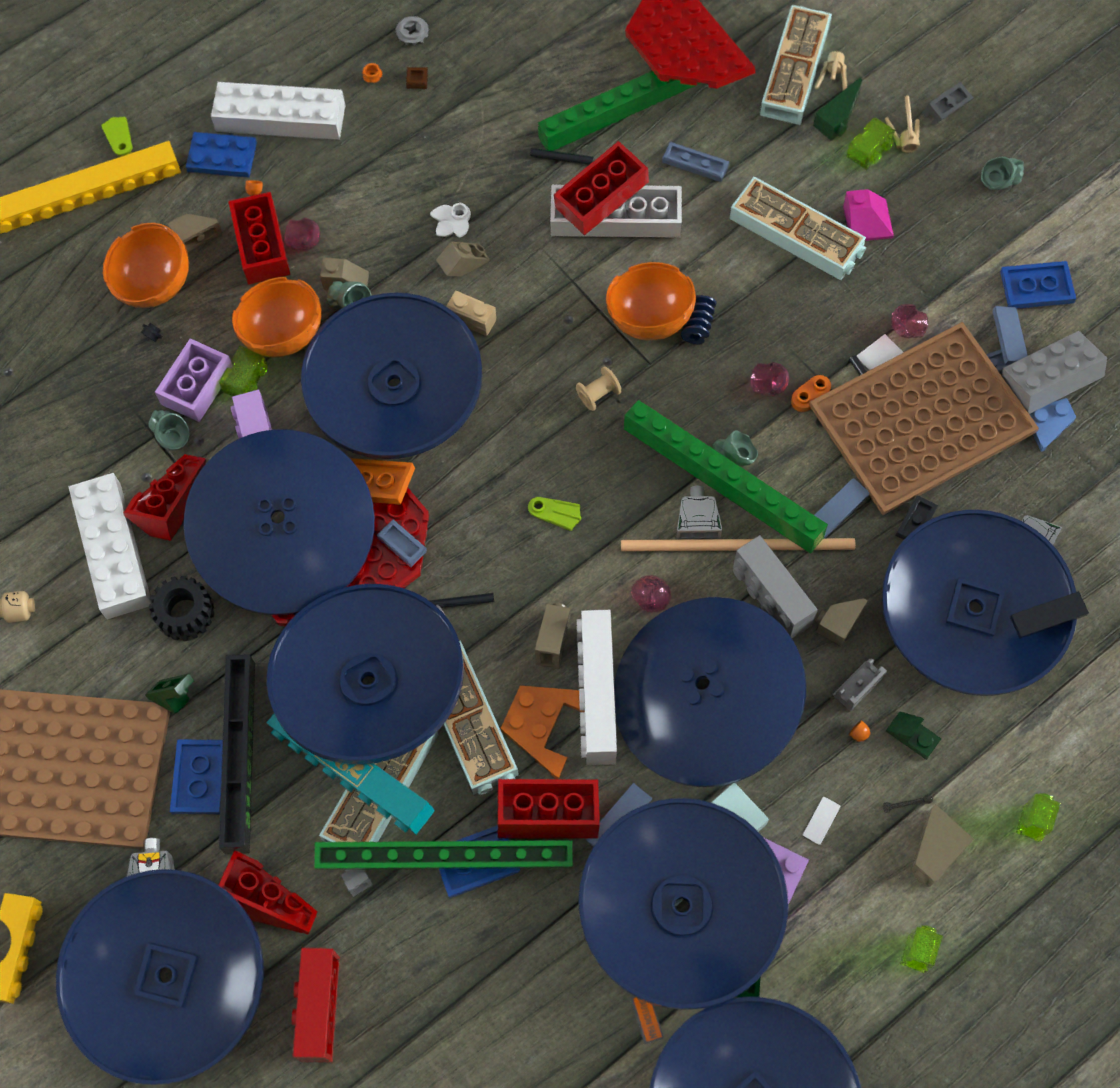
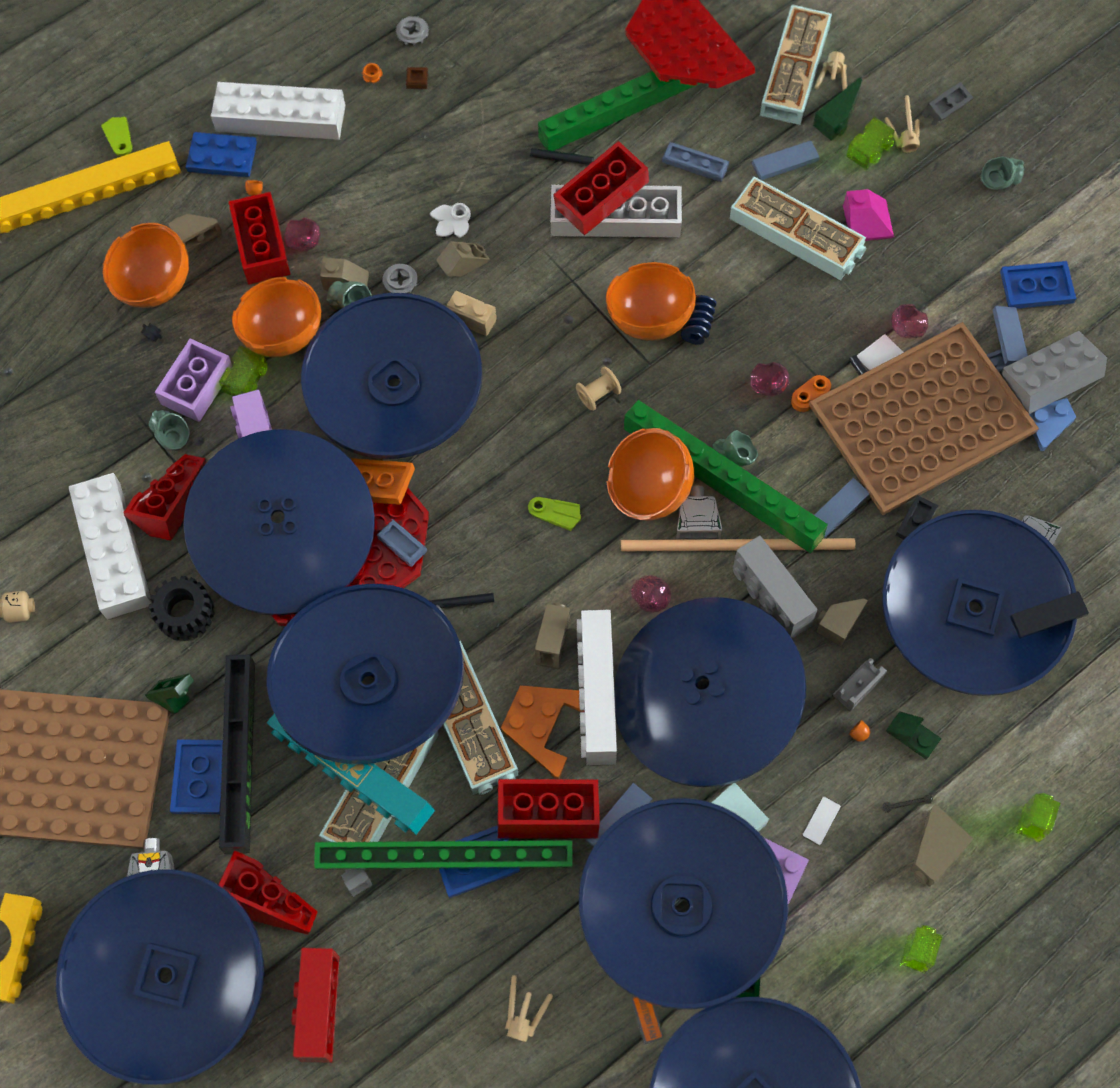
none -> light grey gear [383,264,418,293]
none -> tan plant [505,975,553,1042]
none -> orange piece [606,428,694,521]
none -> sand blue tile [752,140,819,180]

